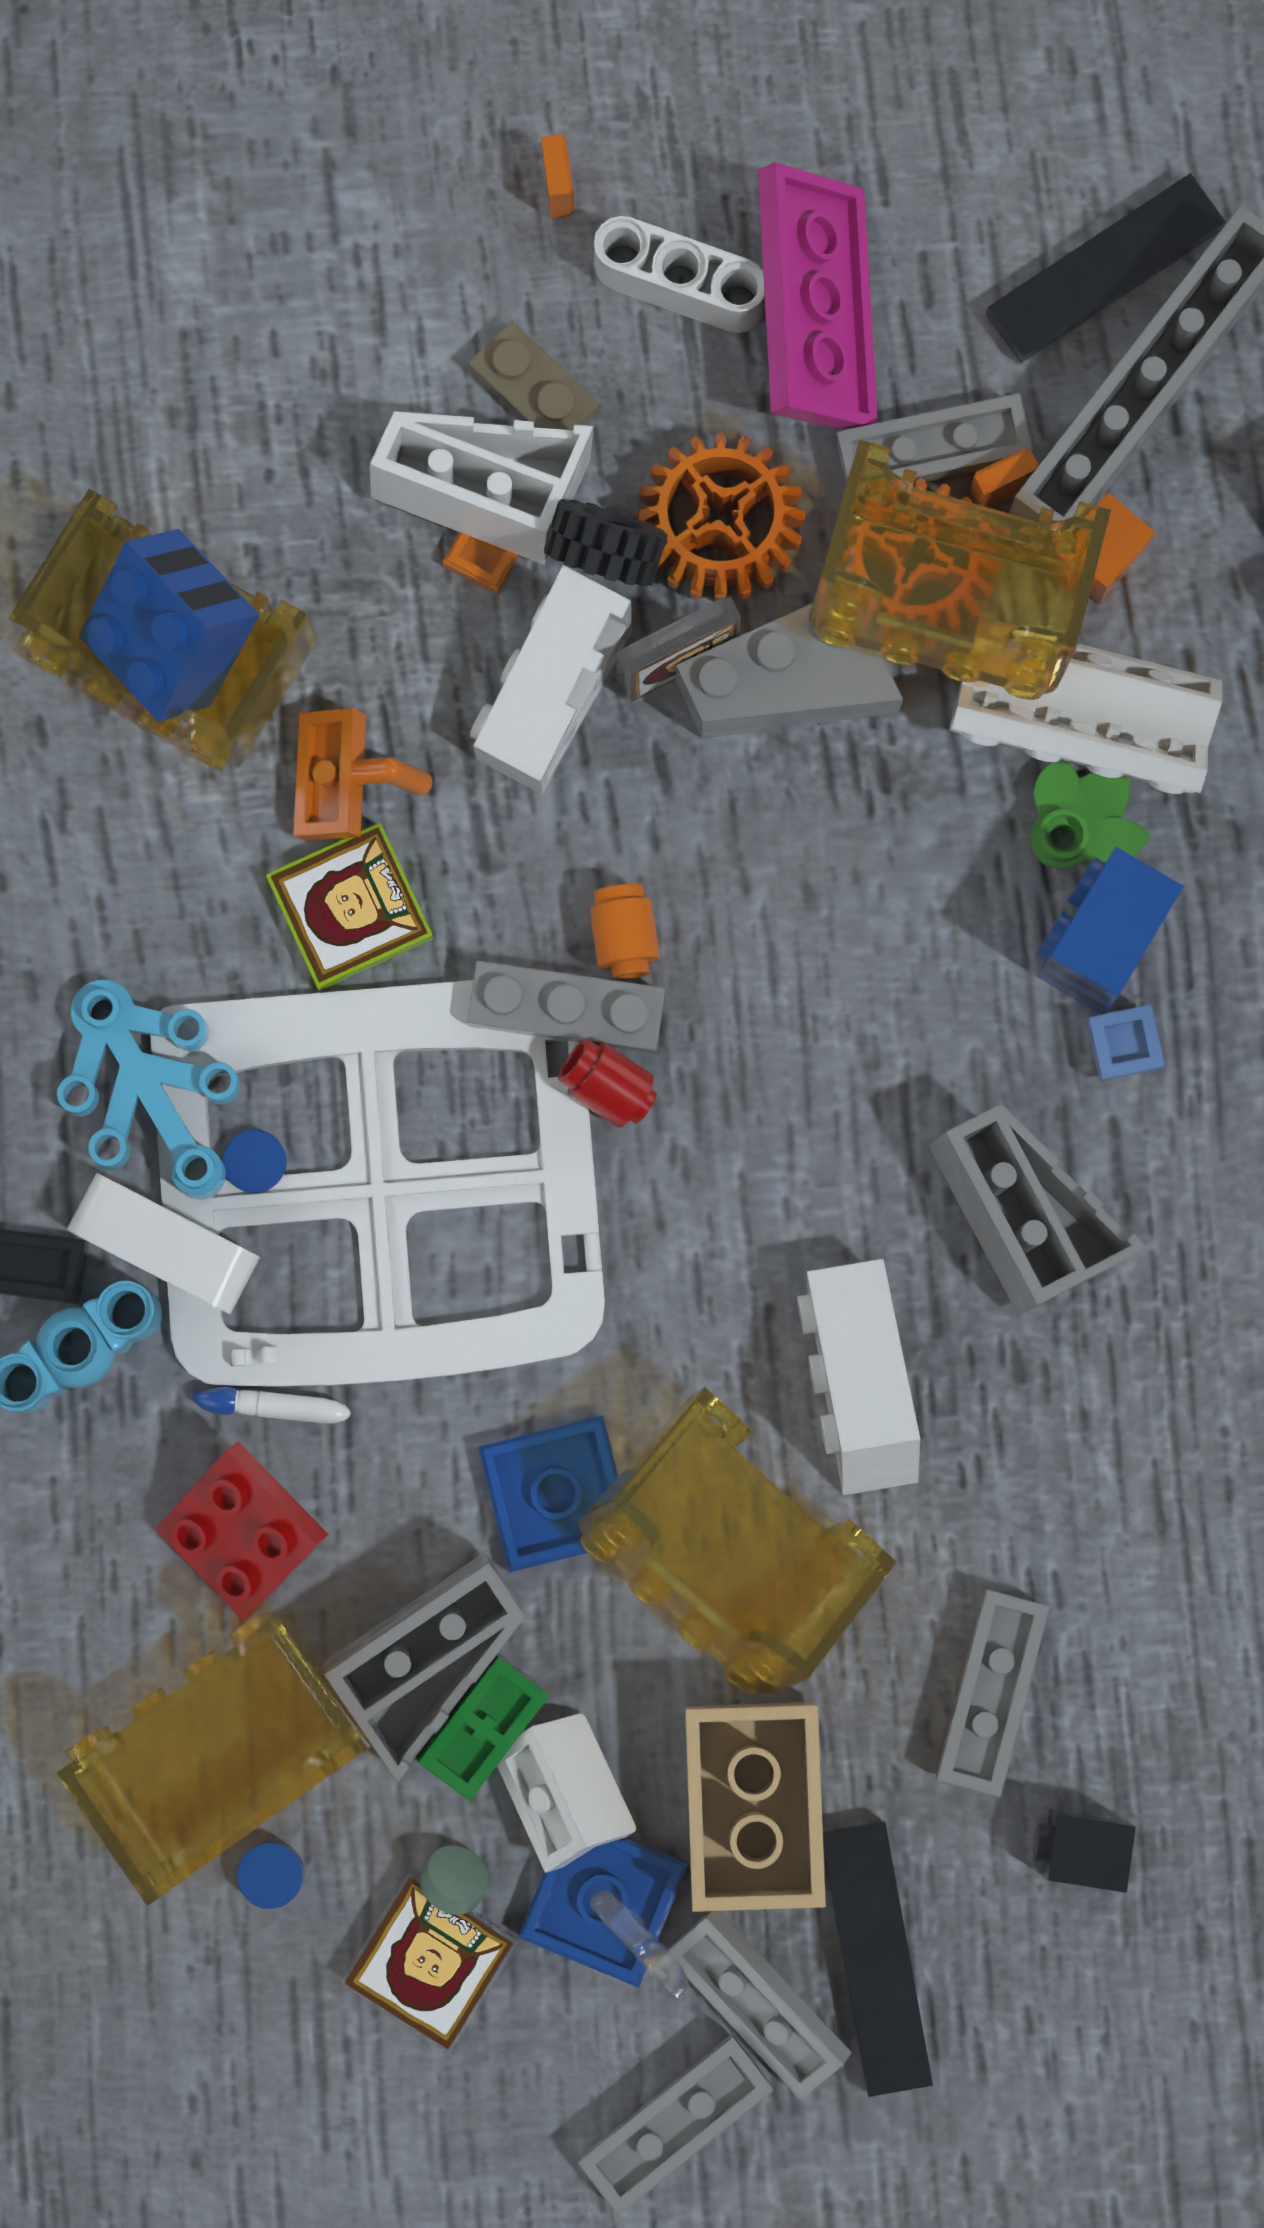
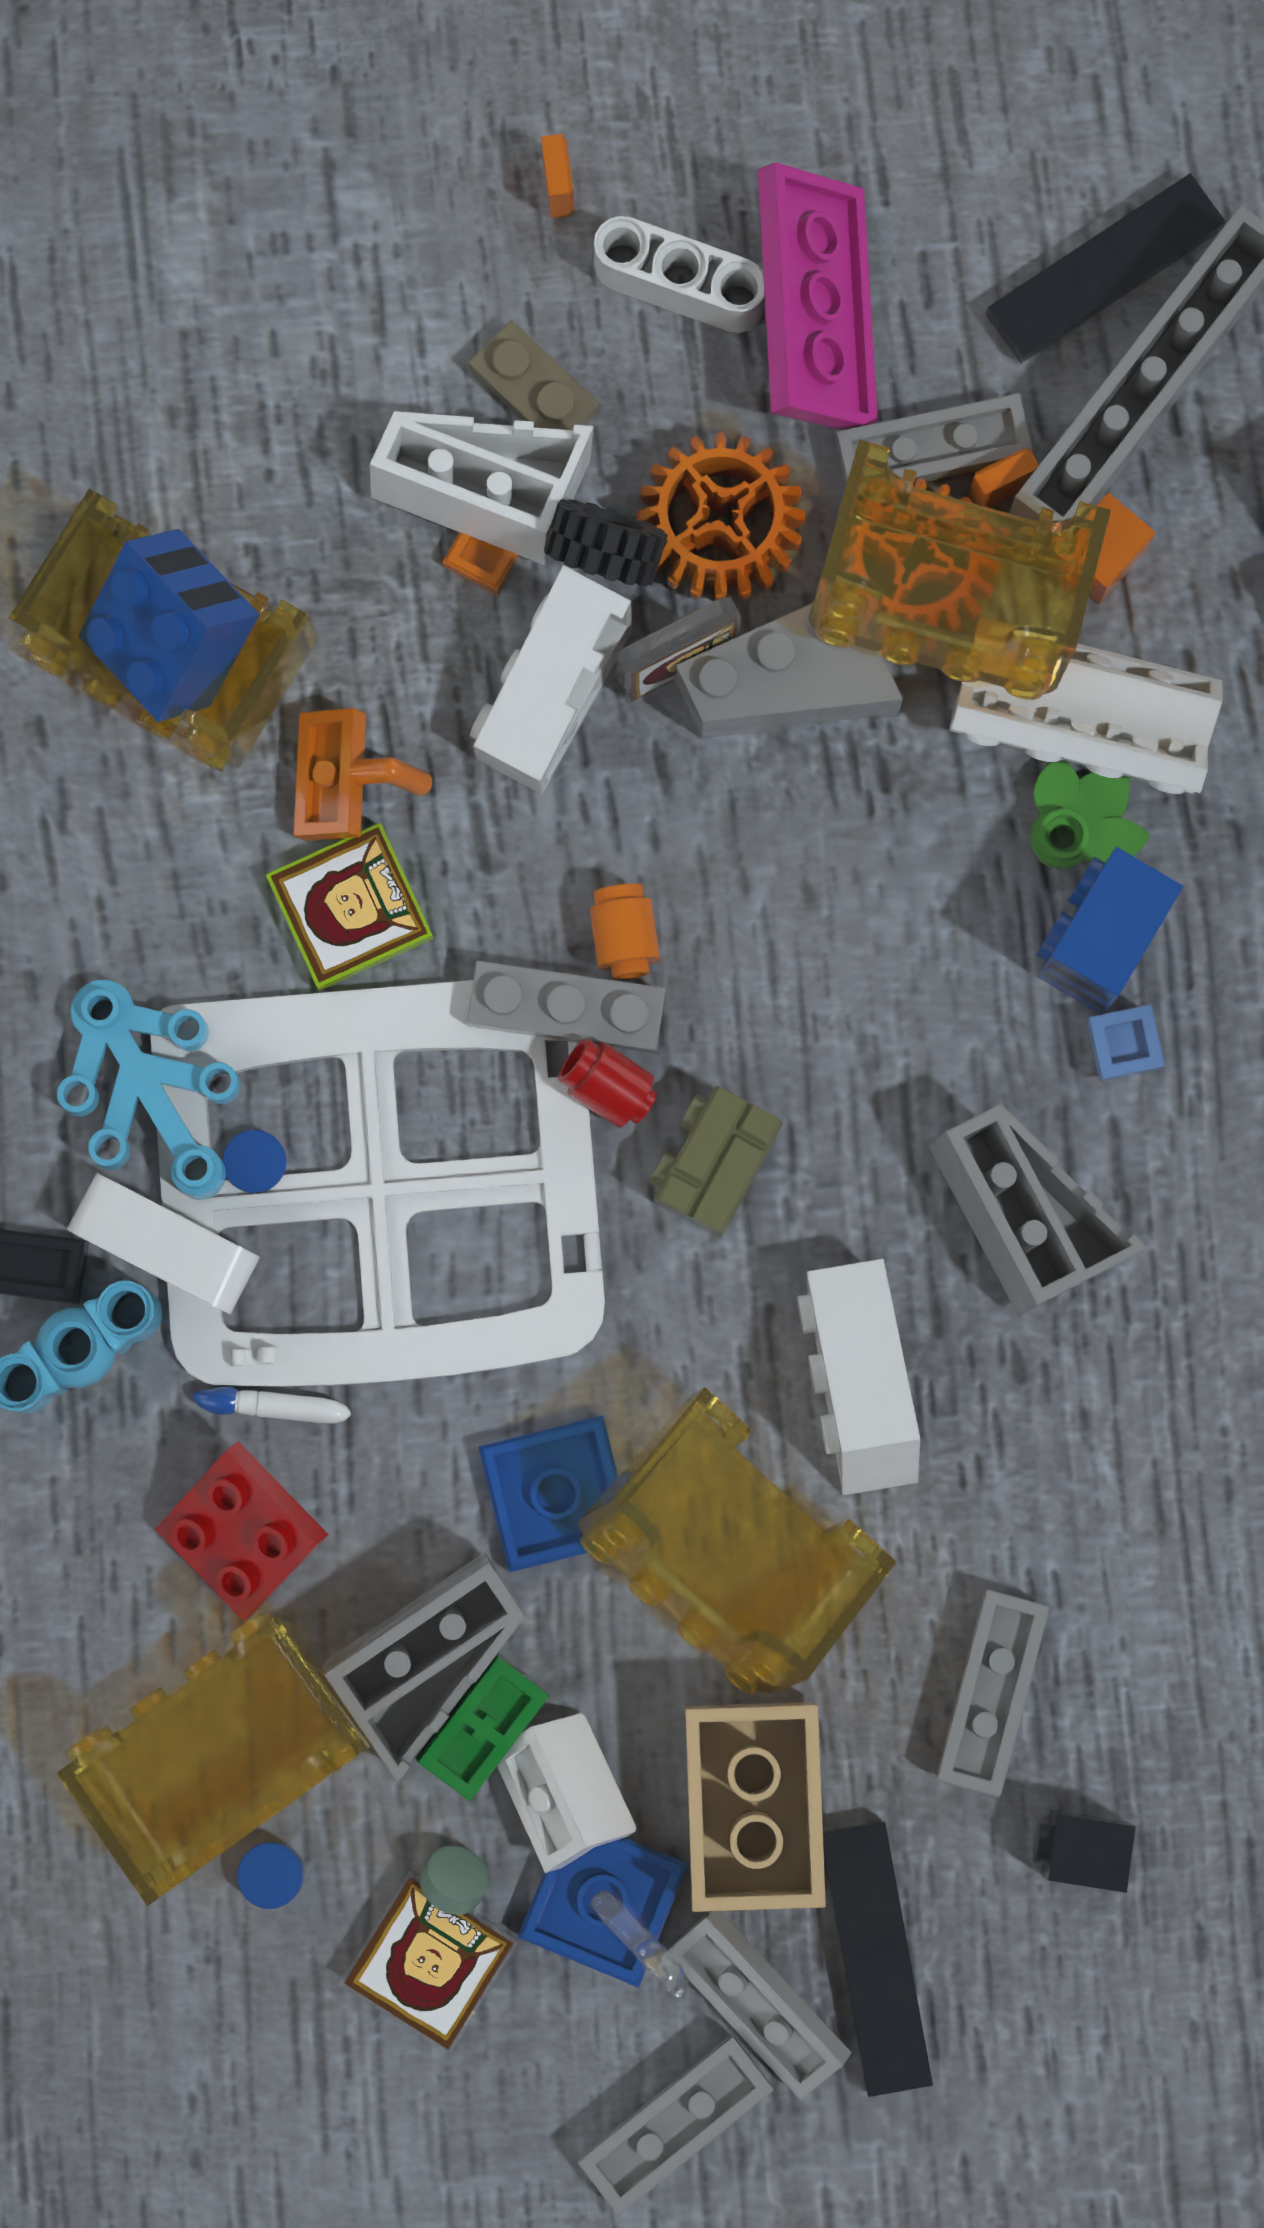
none -> olive brick [649,1085,783,1239]

